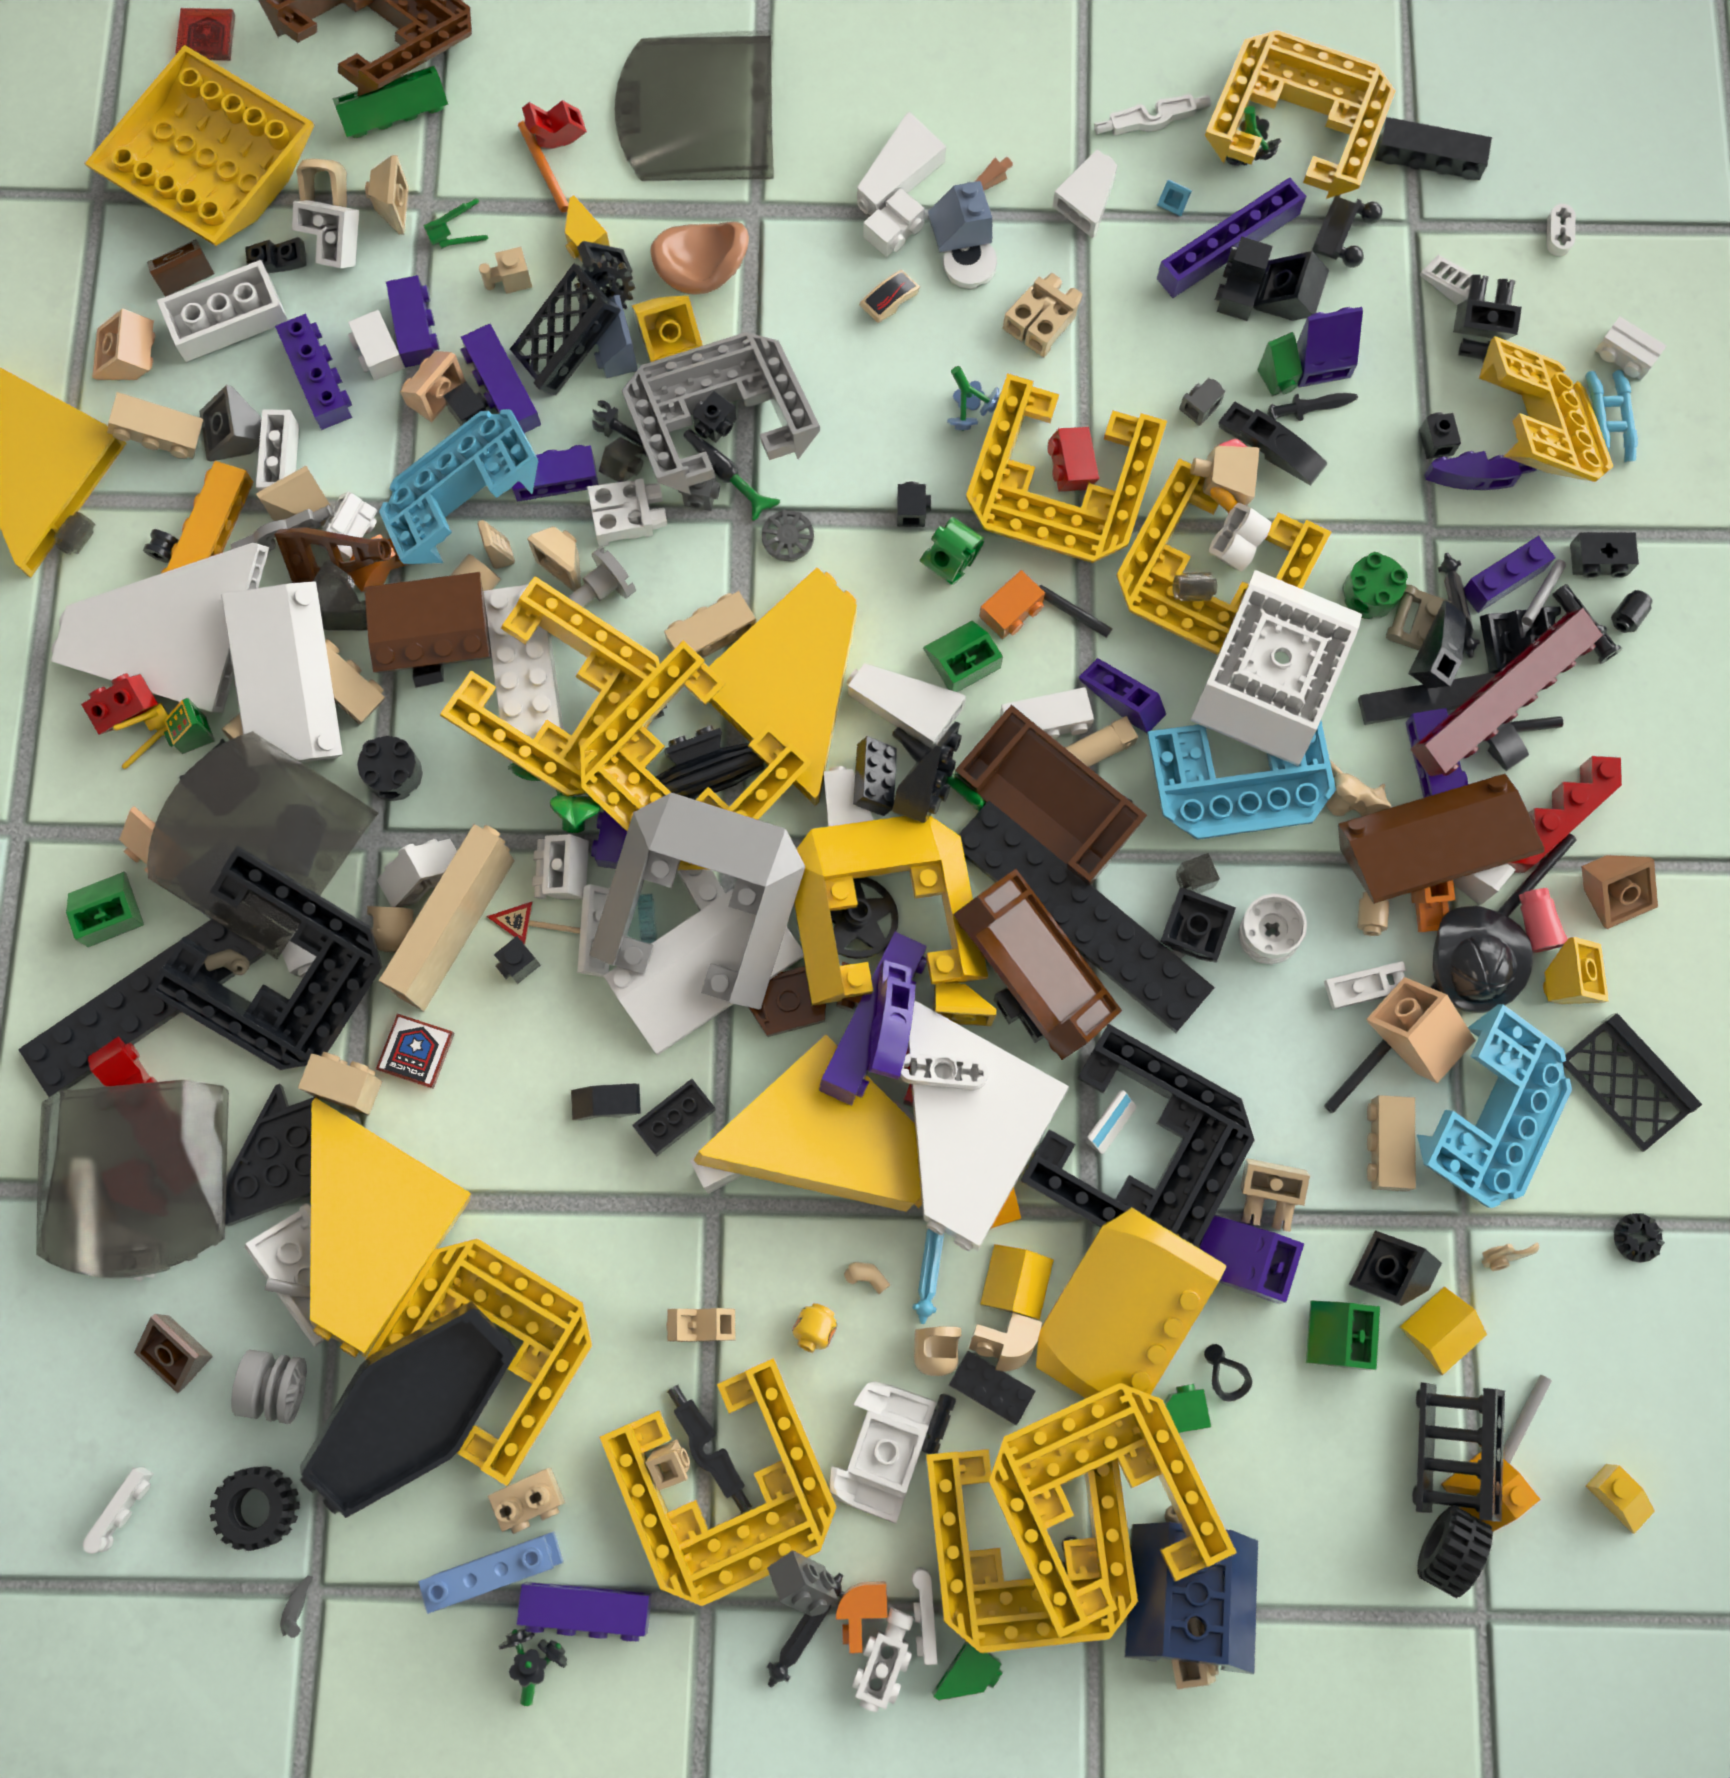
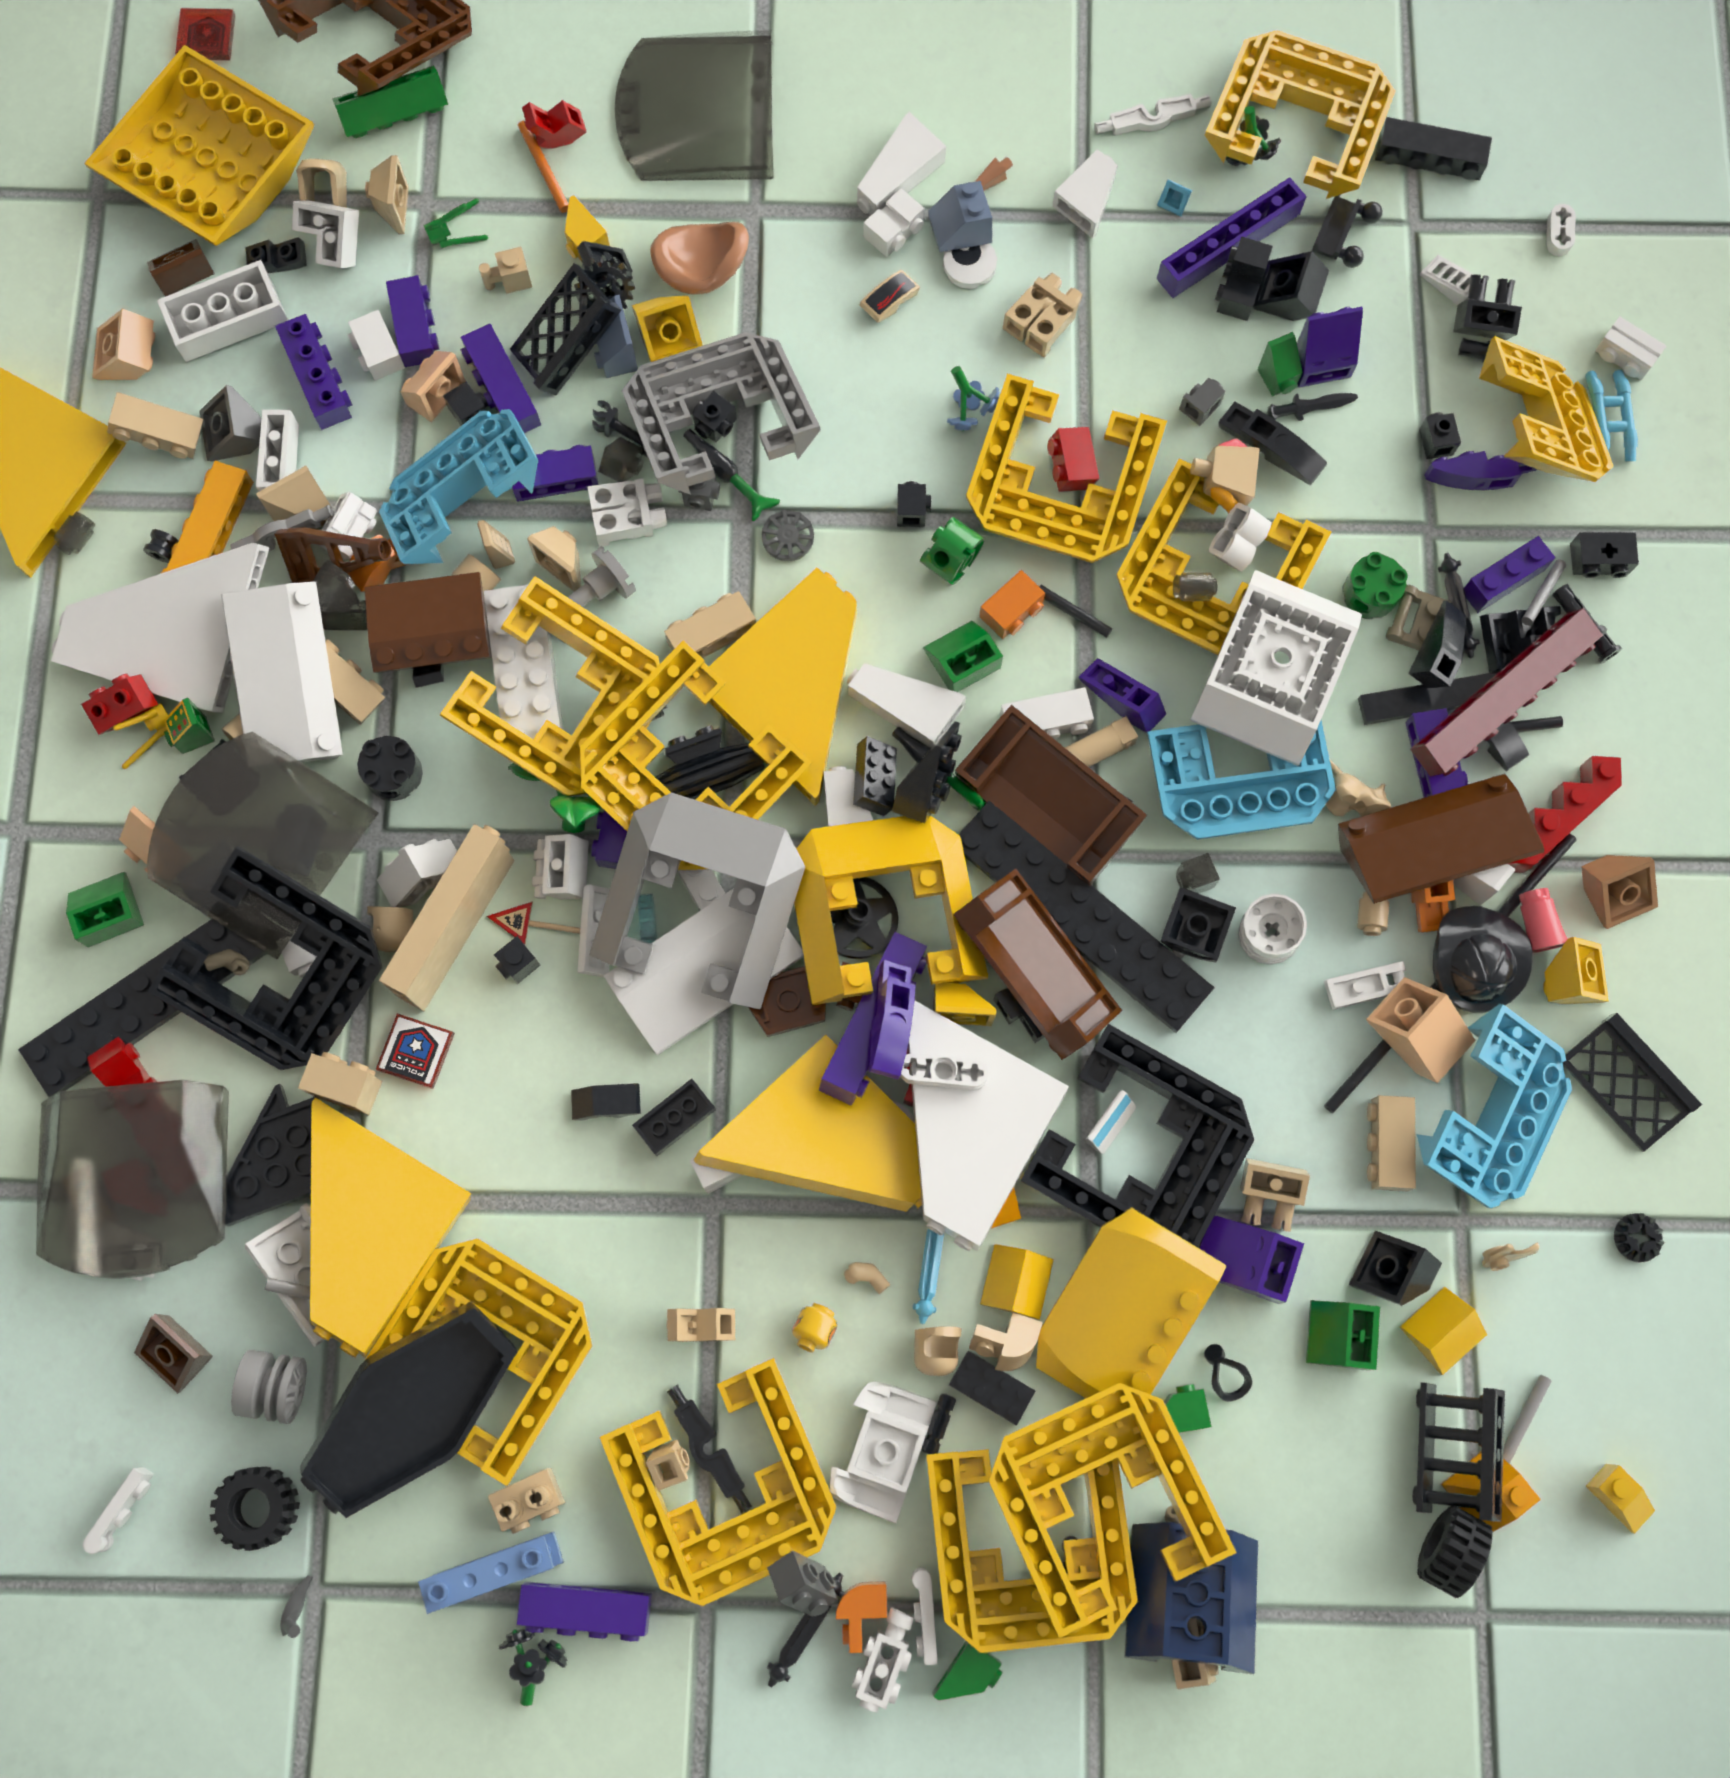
black brick [1611,590,1653,633] -> none

